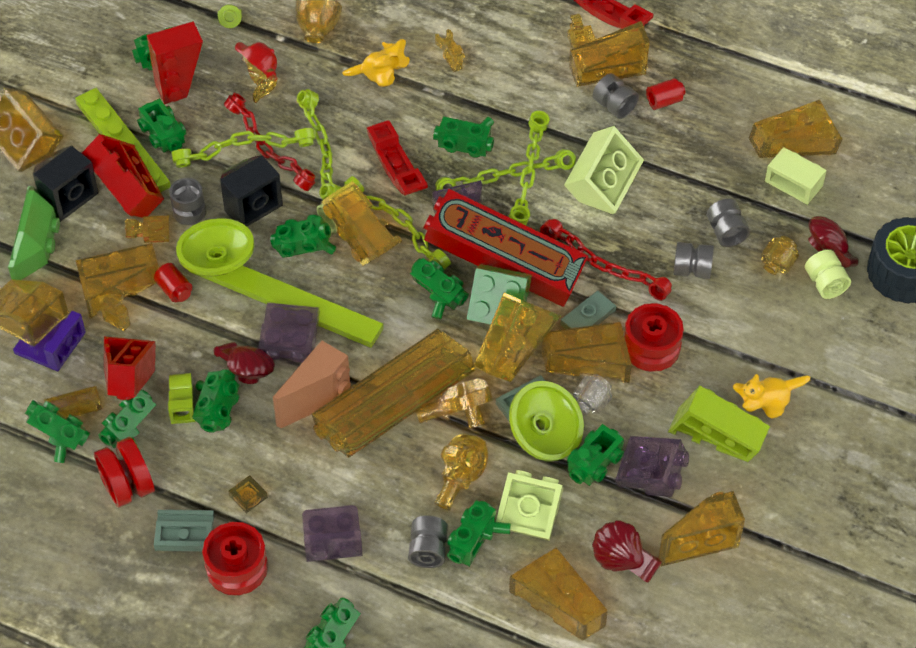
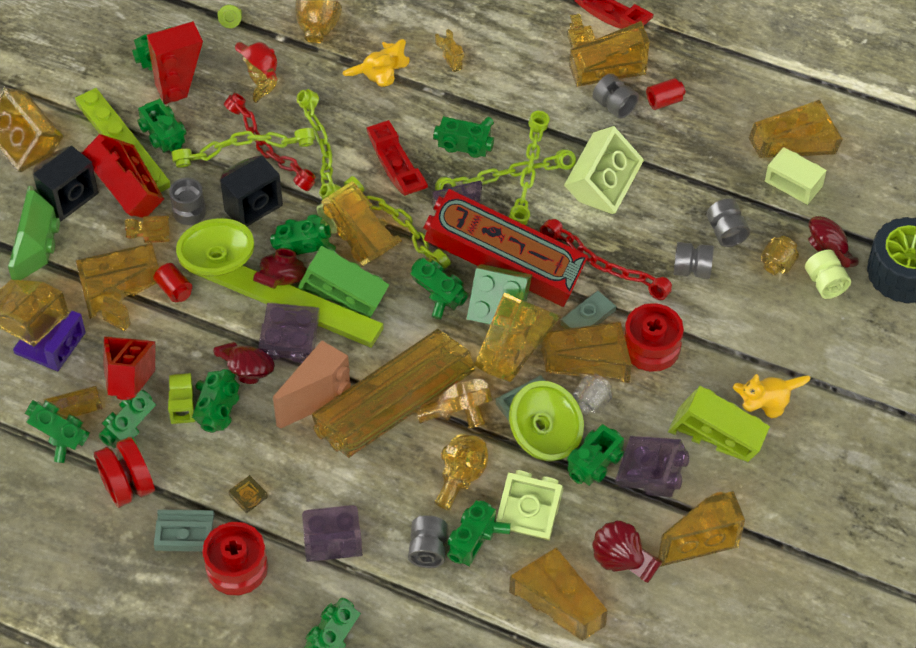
none -> dark red animal [253,248,307,289]
none -> bright green wedge [298,246,390,318]

